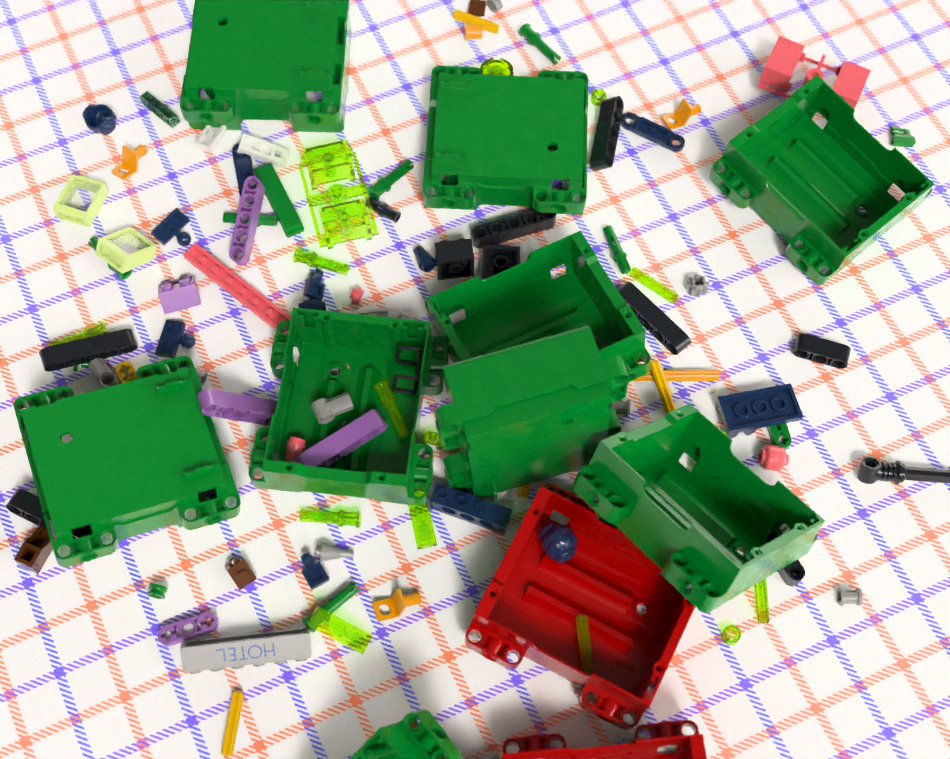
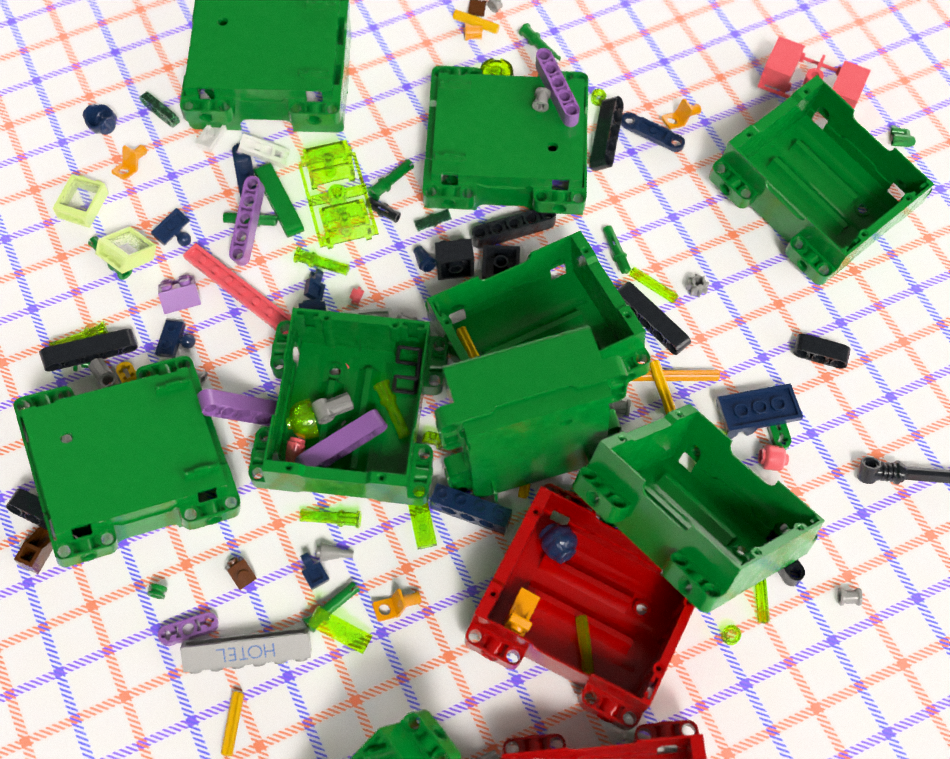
none -> clear neon green cylinder [286,398,319,439]
none -> clear green pin [414,209,452,232]
none -> yellow axle [456,326,480,358]
none -> light orange arch [502,588,540,637]
none -> light grey bush [532,87,551,112]
none -> medium lavender beam [535,48,580,127]

